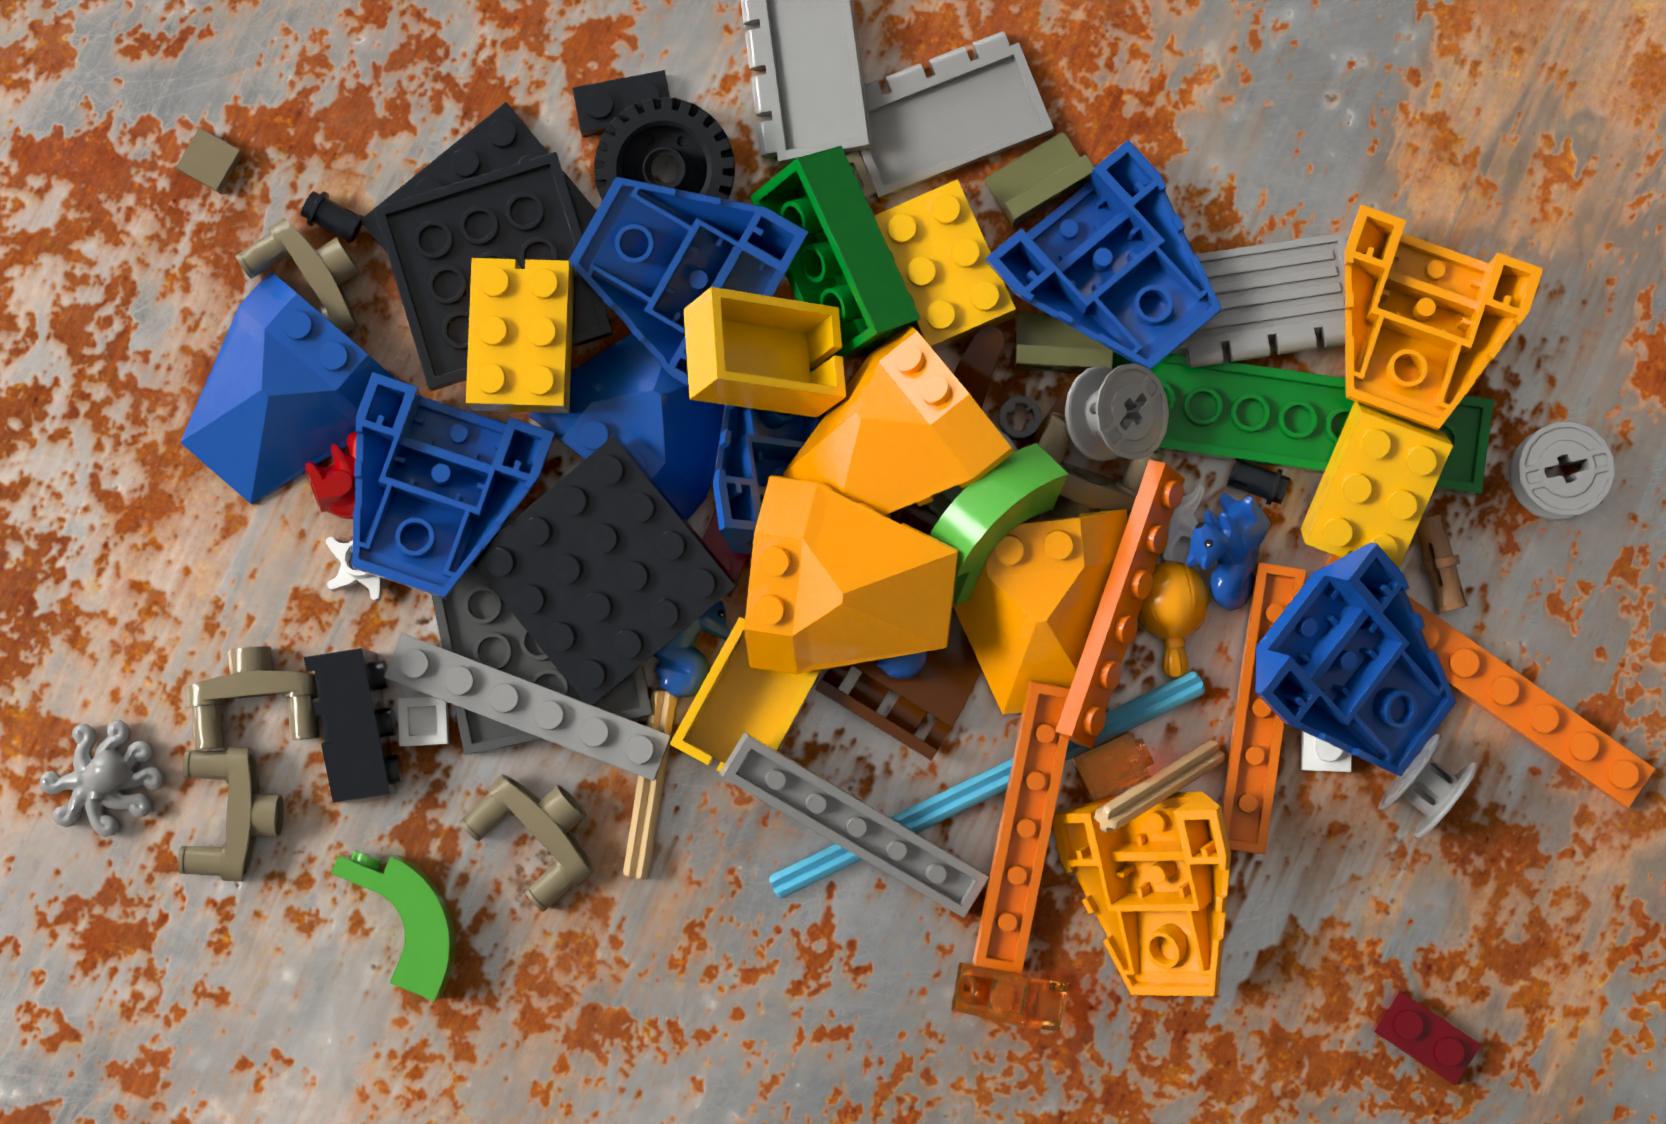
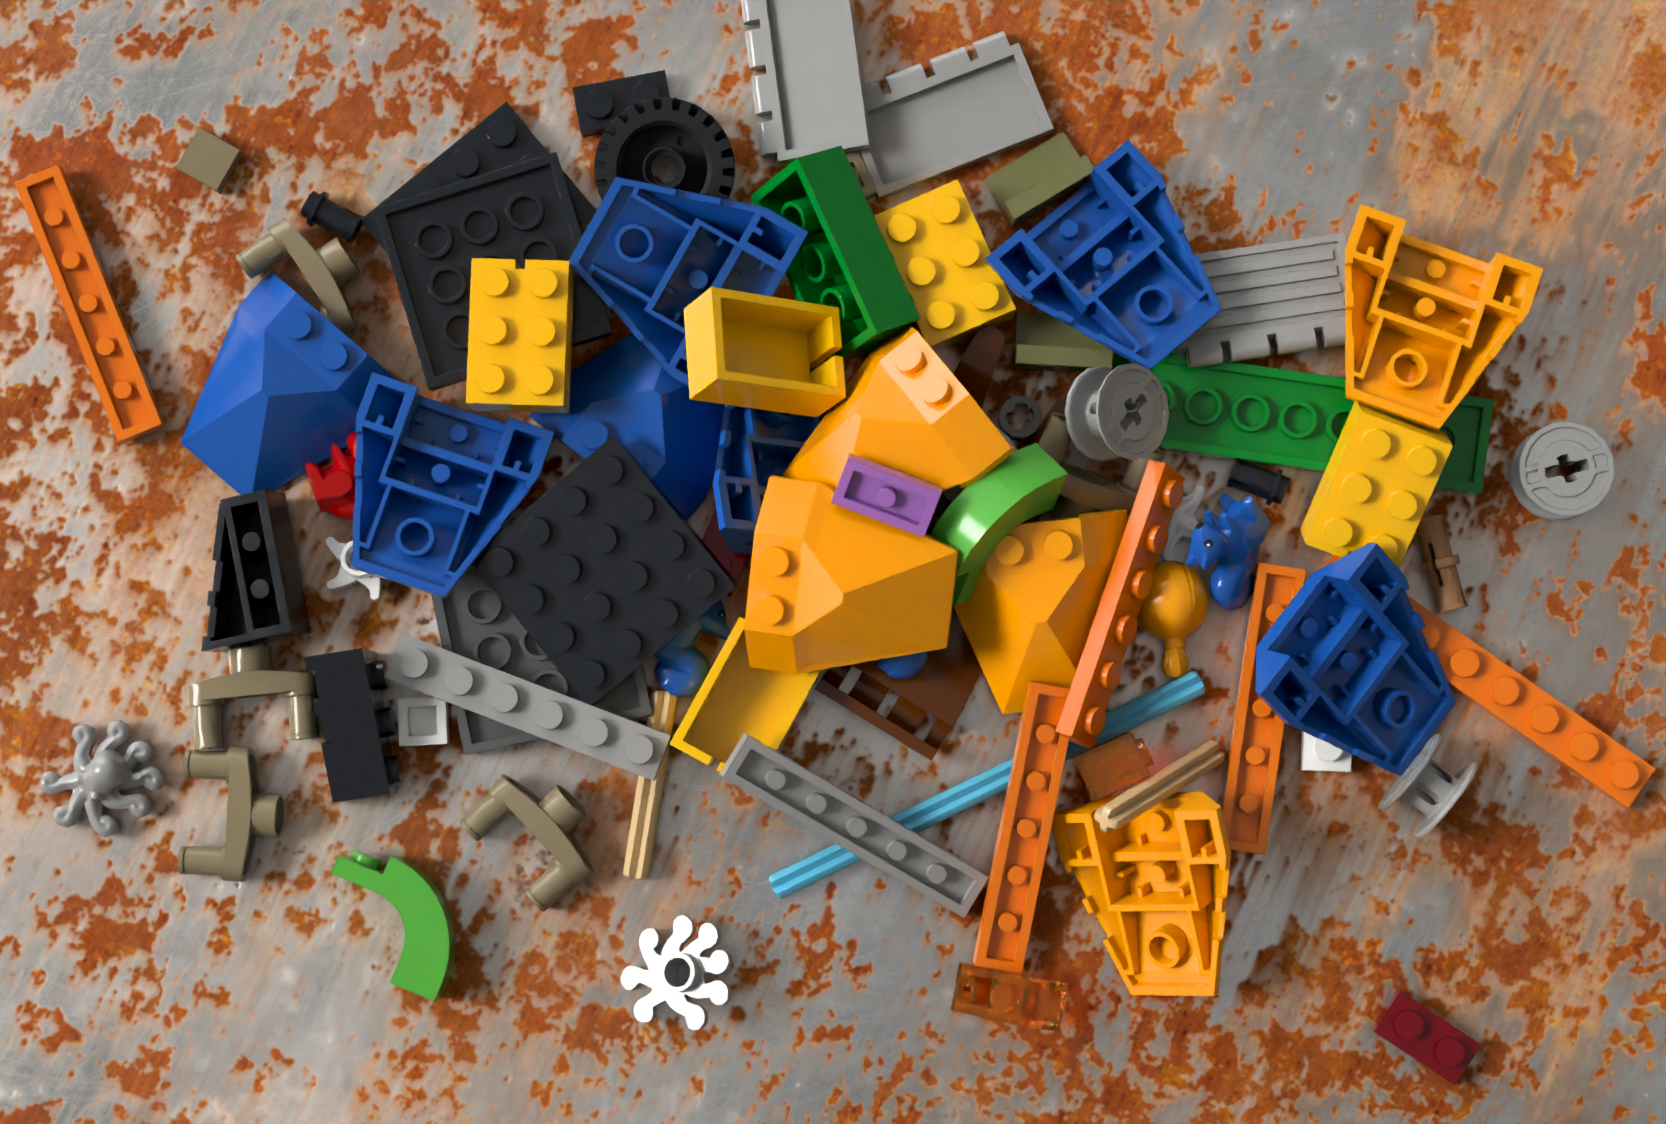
none -> orange plate [14,165,166,444]
none -> black wedge [201,490,311,652]
none -> animal [621,915,732,1031]
none -> medium lavender plate [831,453,942,538]

